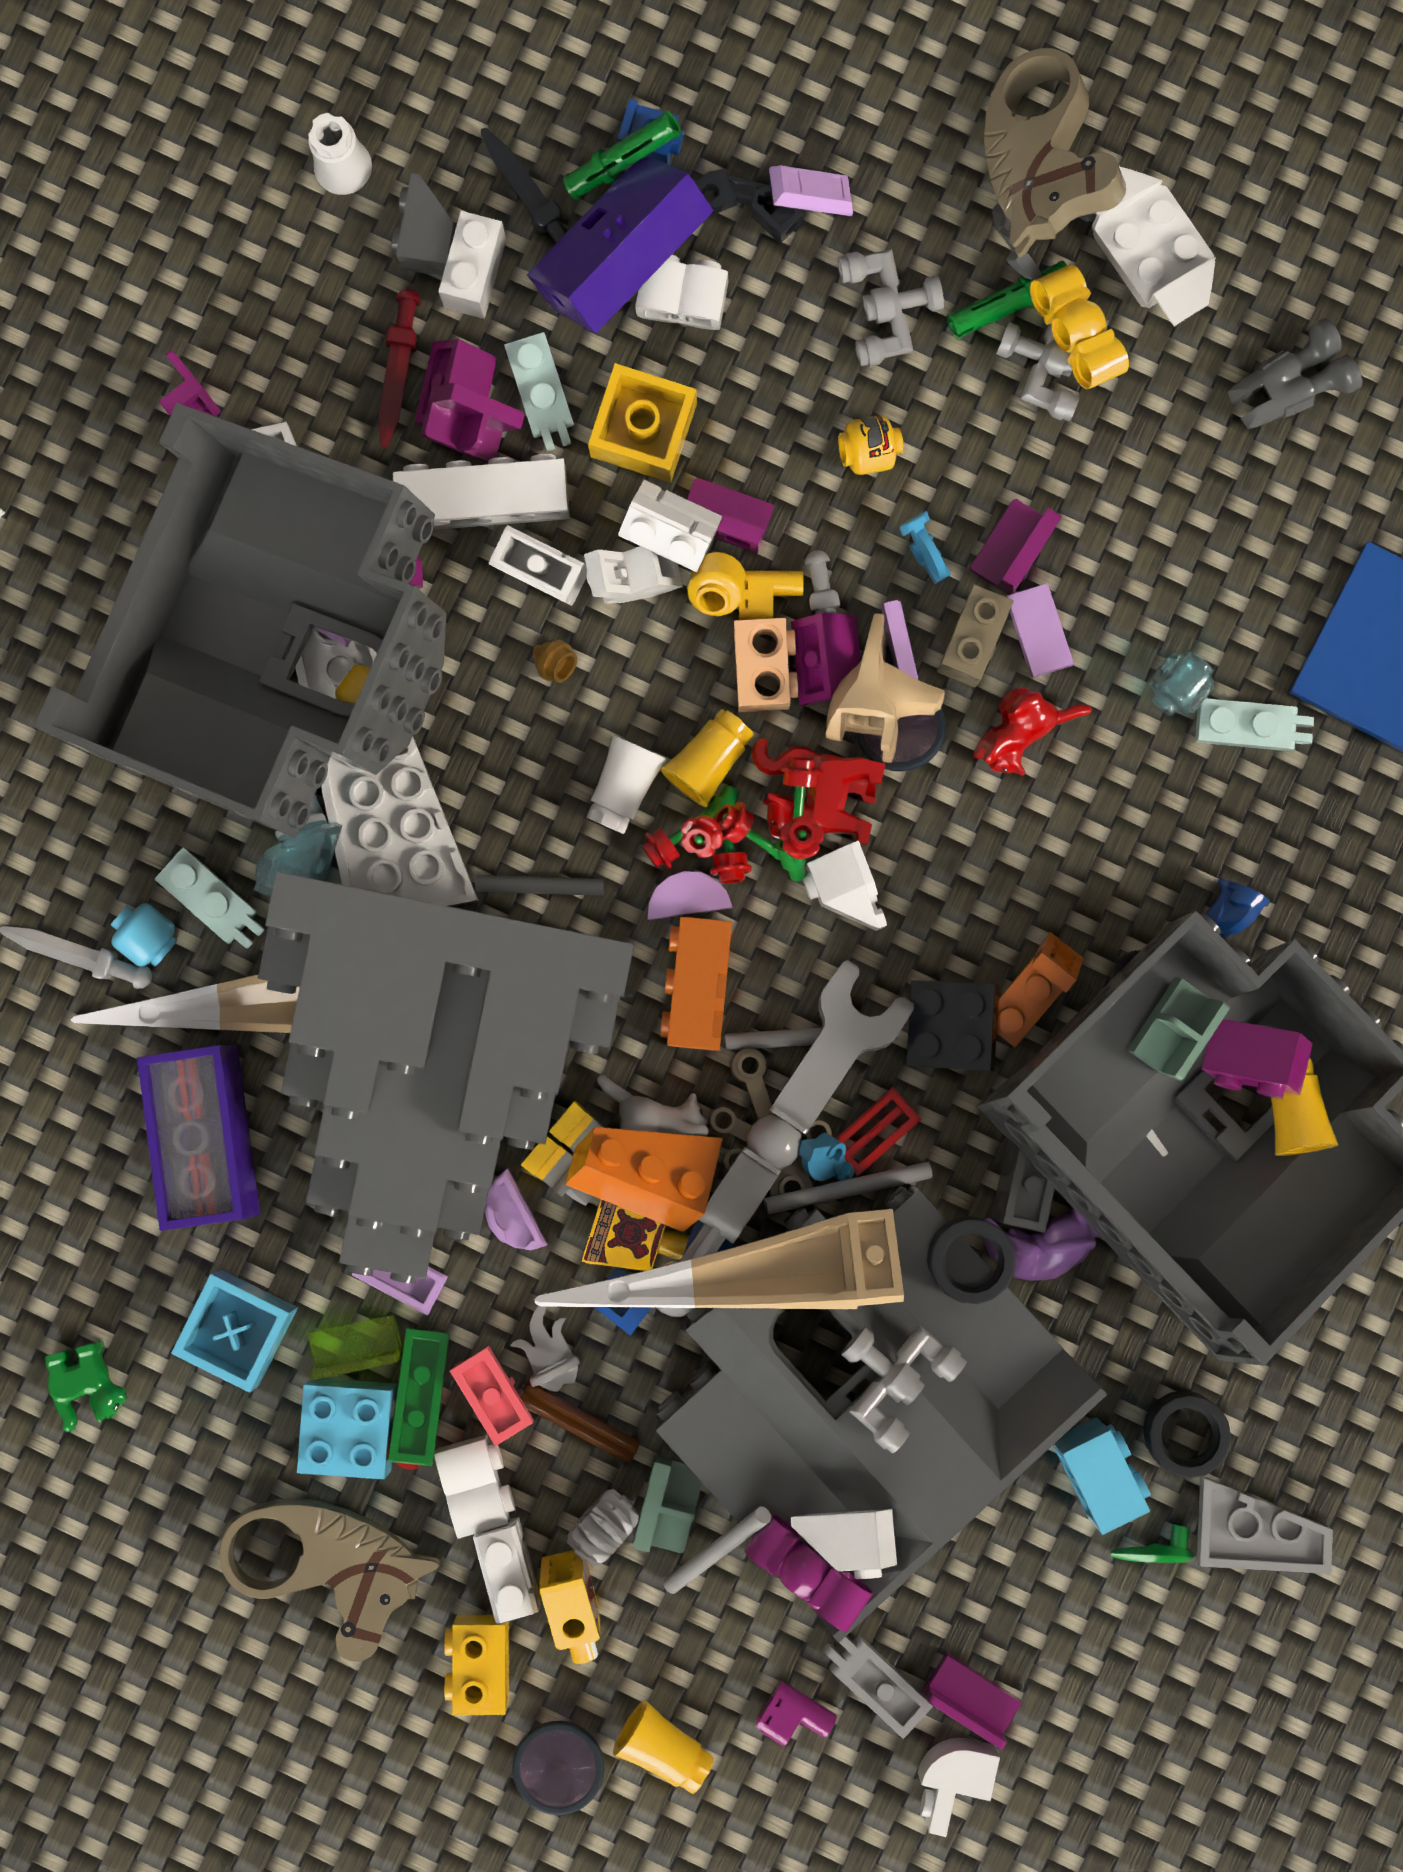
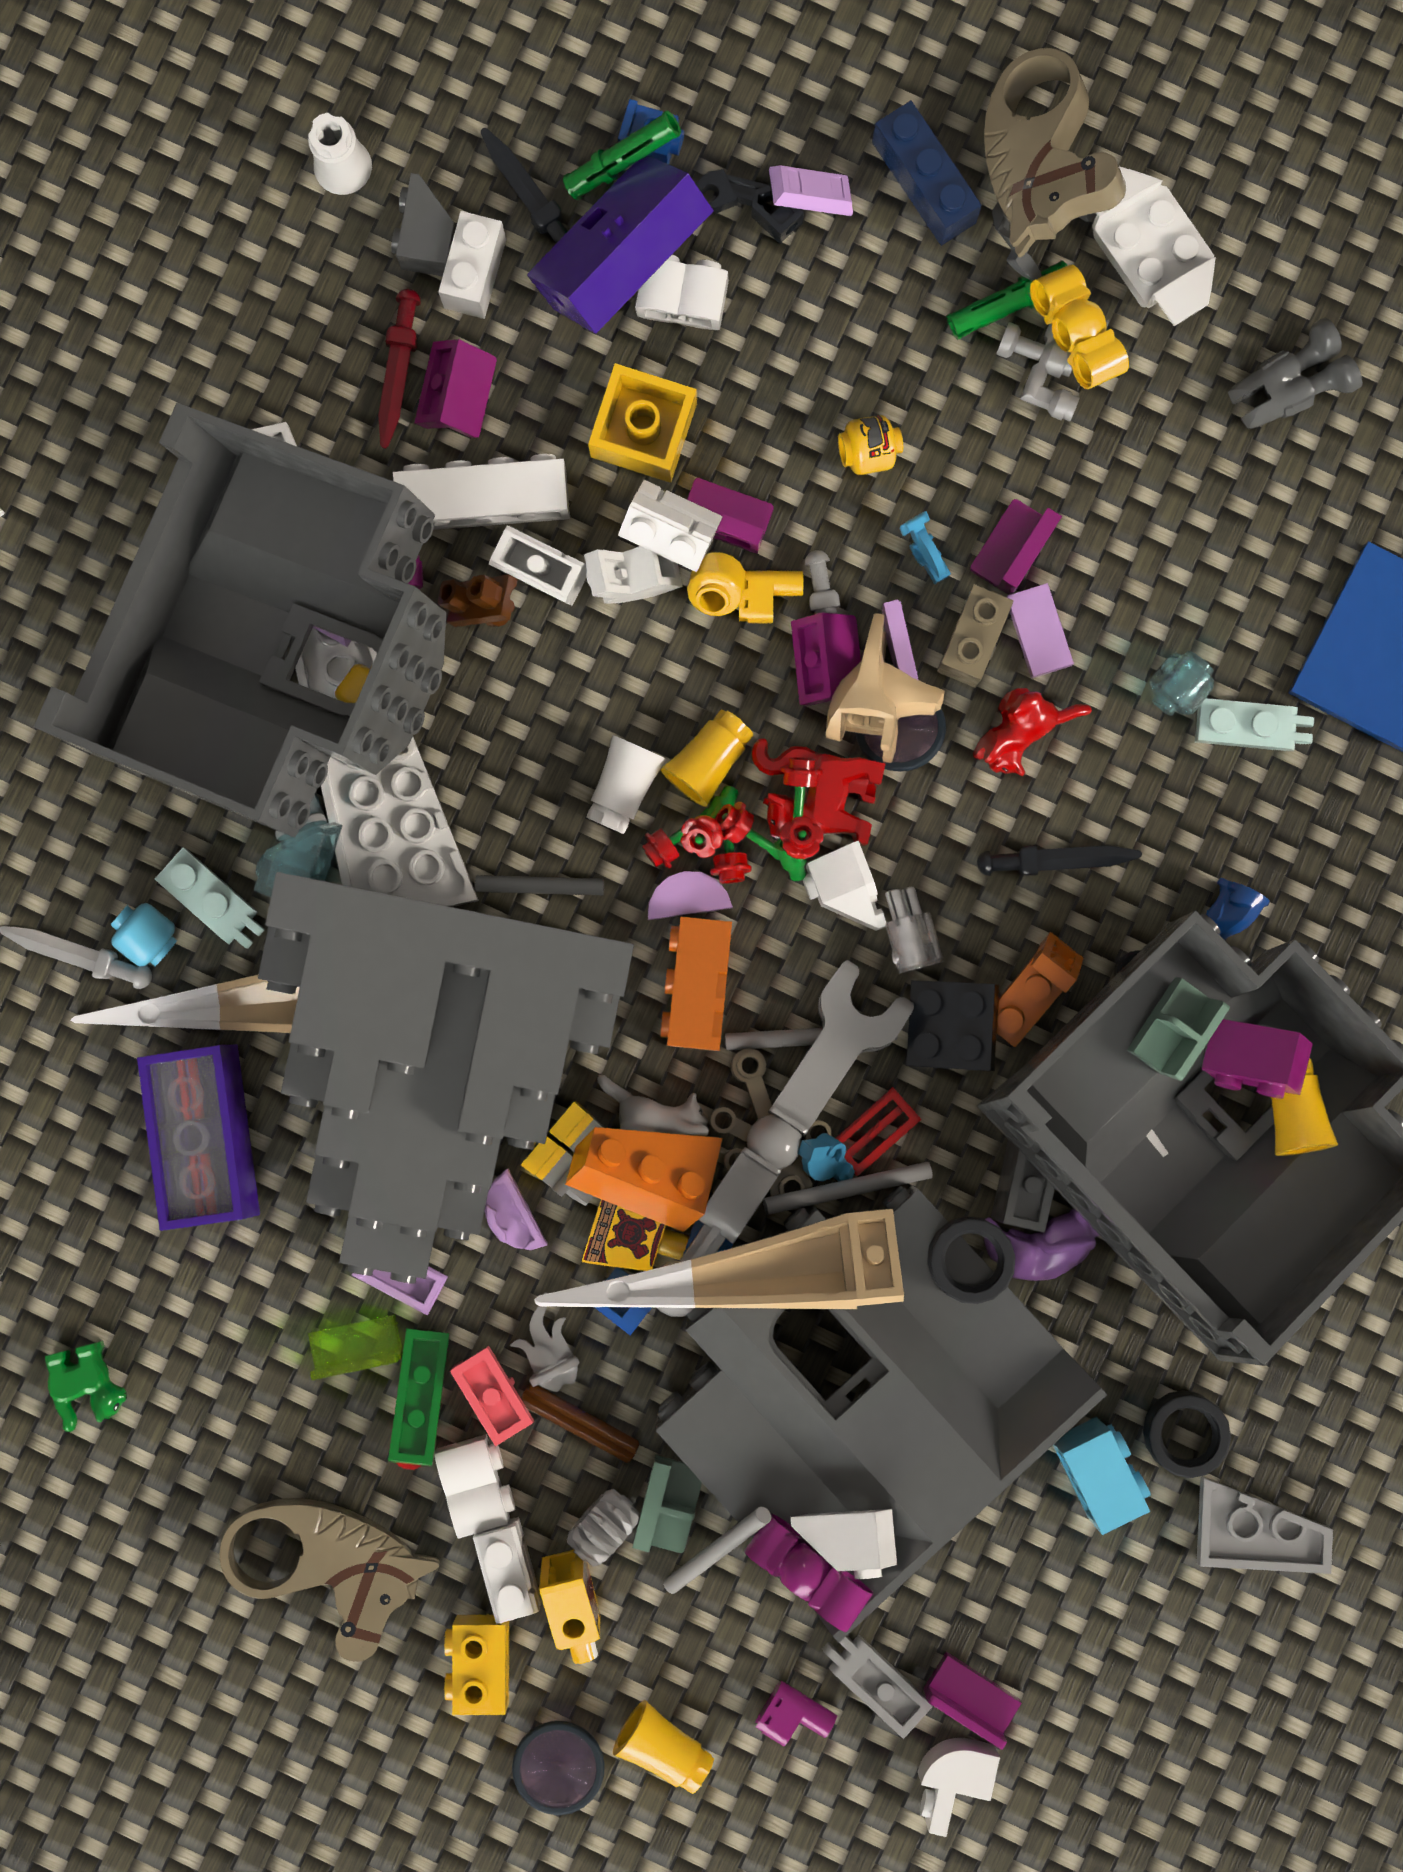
magenta panel [159,349,221,417] -> none
medium azure brick [171,1269,298,1393] -> none
medium azure brick [297,1378,398,1479] -> none
magenta panel [421,383,525,464] -> none
light aqua hinge [504,332,574,452] -> none
pearl gold plate [533,640,577,683] -> none
light nougat brick [734,618,798,712] -> none
light grey piece [838,249,944,367] -> none
light grey piece [841,1324,967,1454] -> none
green bar [1110,1525,1195,1563] -> none
none -> reddish brown hips [438,574,518,627]
none -> dark blue brick [872,100,982,246]
none -> clear piece [885,887,945,974]
none -> black sword [977,845,1142,876]

